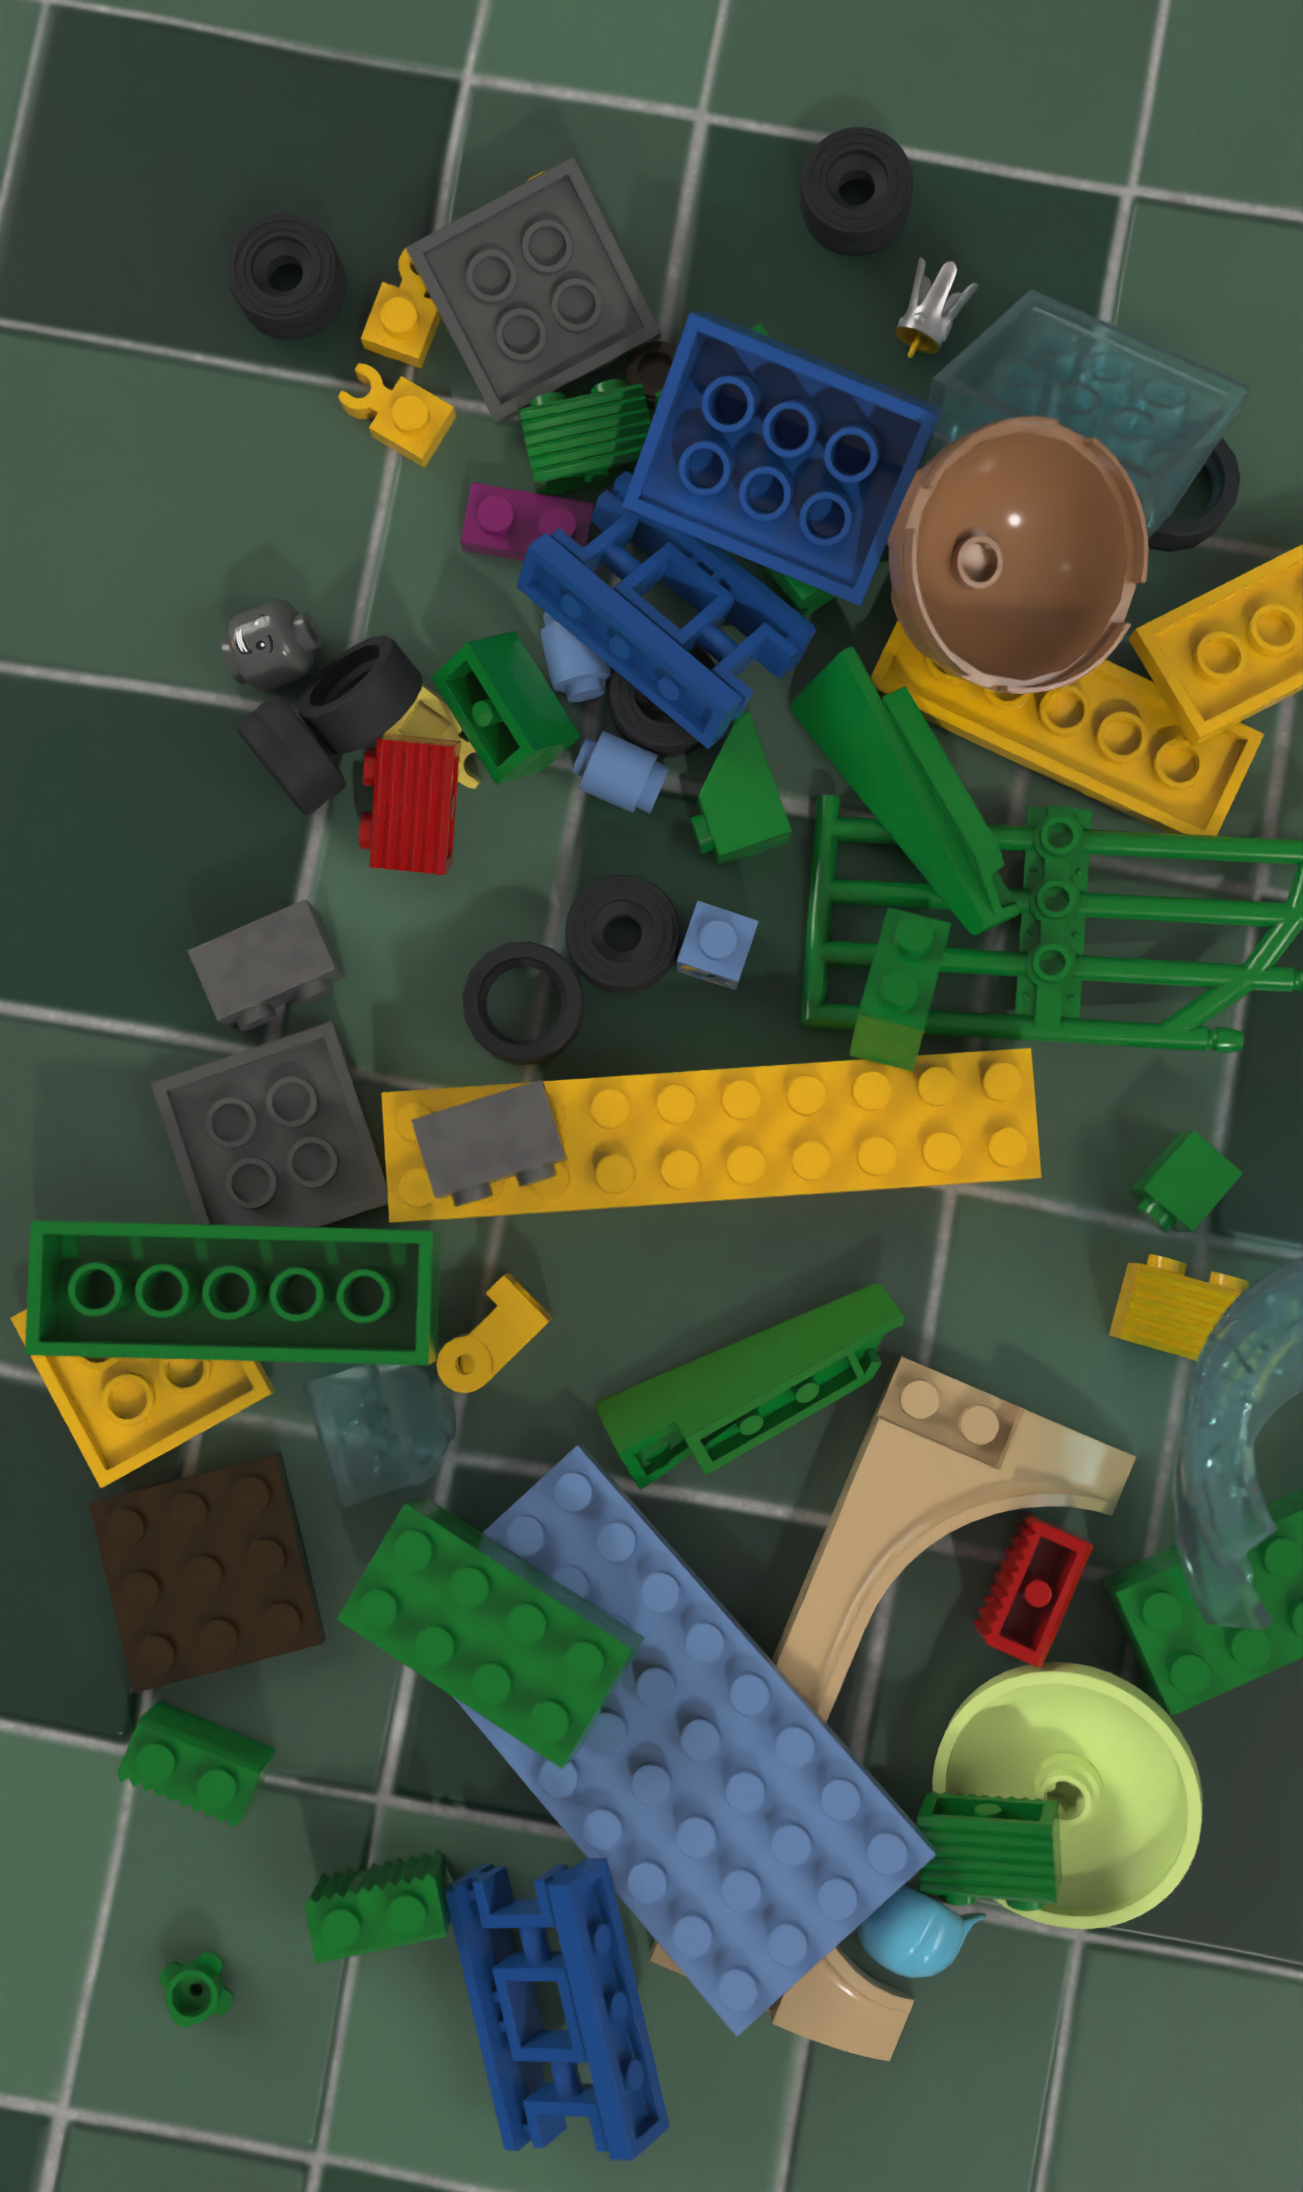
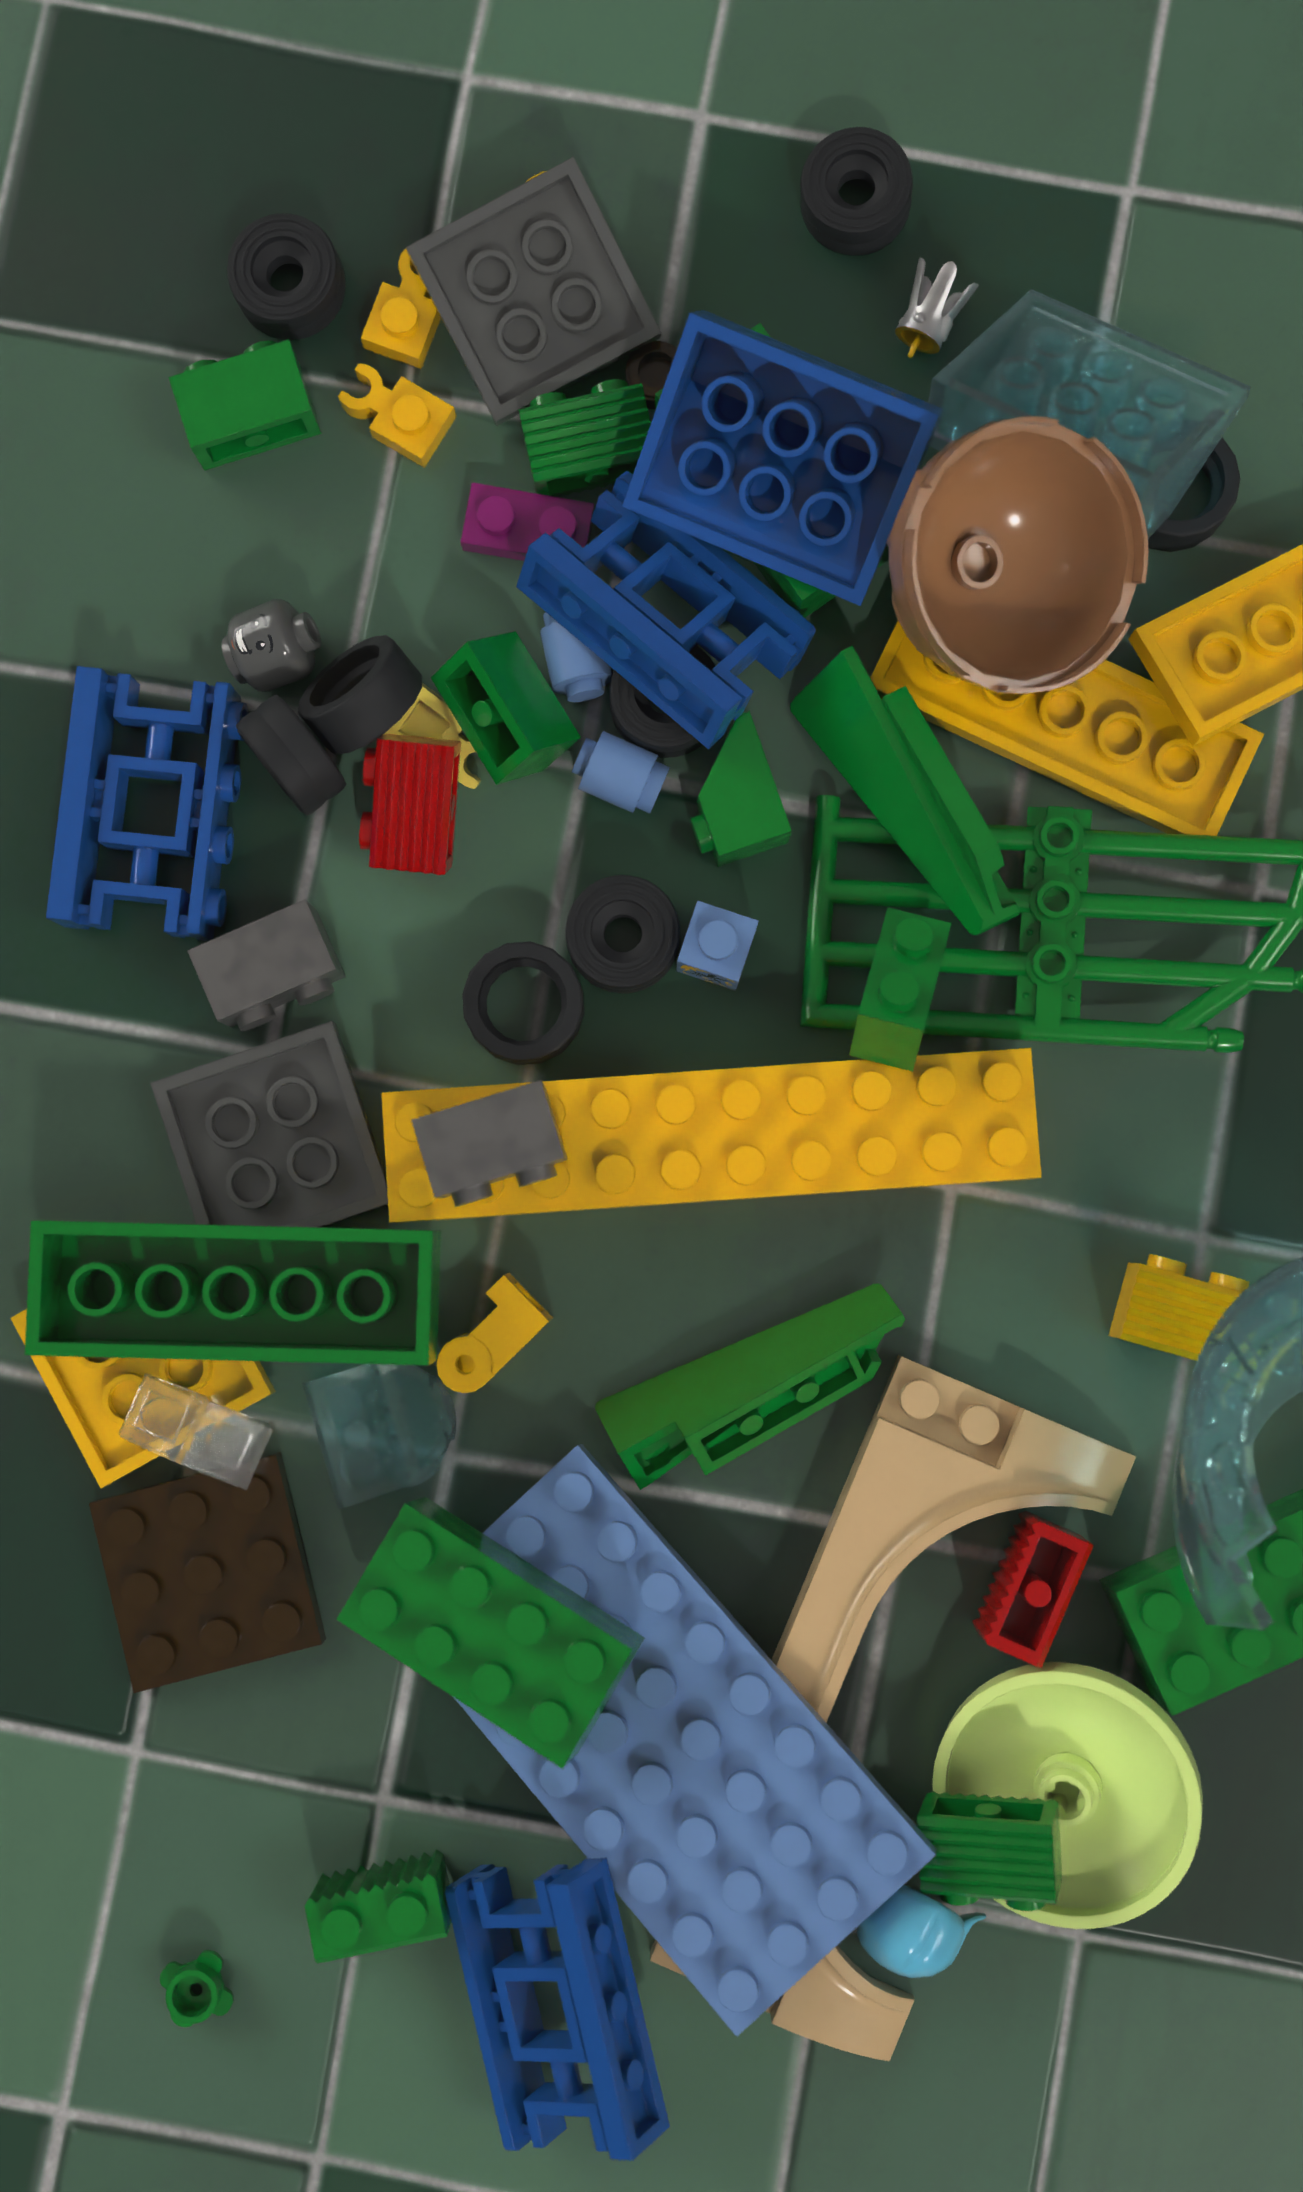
green brick [117,1700,276,1828] -> none
green brick [1129,1130,1243,1233] -> none
none -> blue fence [46,666,248,941]
none -> clear slope [118,1373,273,1490]
none -> green brick [168,339,322,471]

